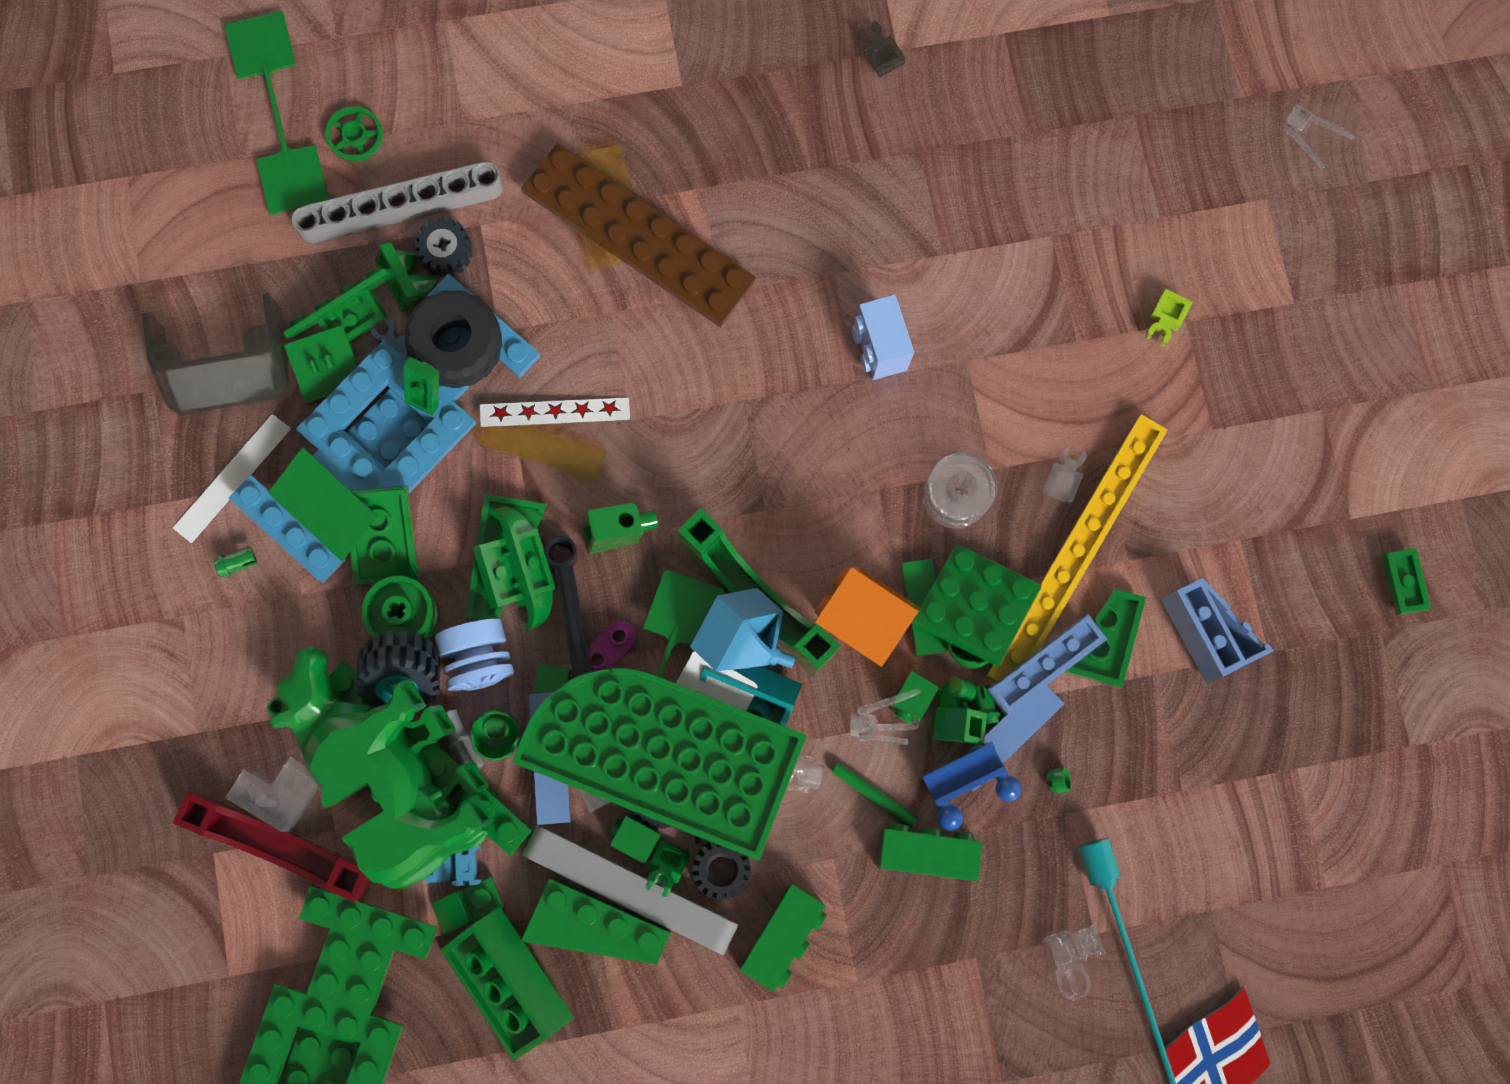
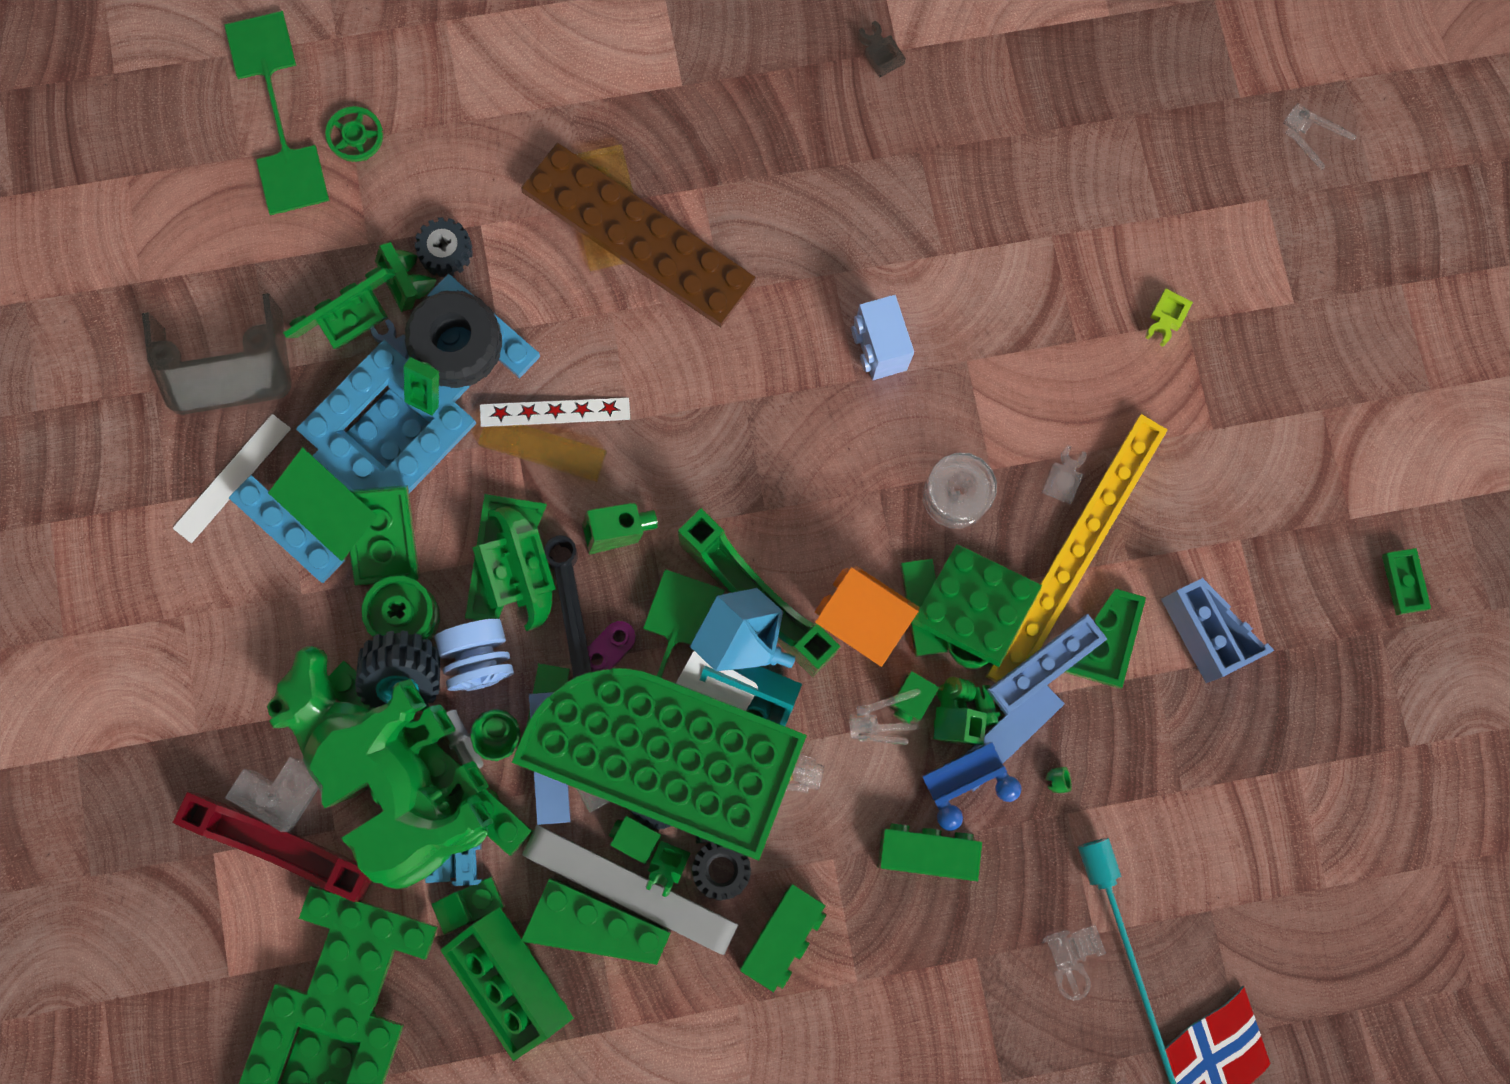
green pin [213,546,258,578] -> none
green piece [284,325,358,404] -> none
light grey beam [292,162,503,243] -> none
green bar [831,762,918,828] -> none

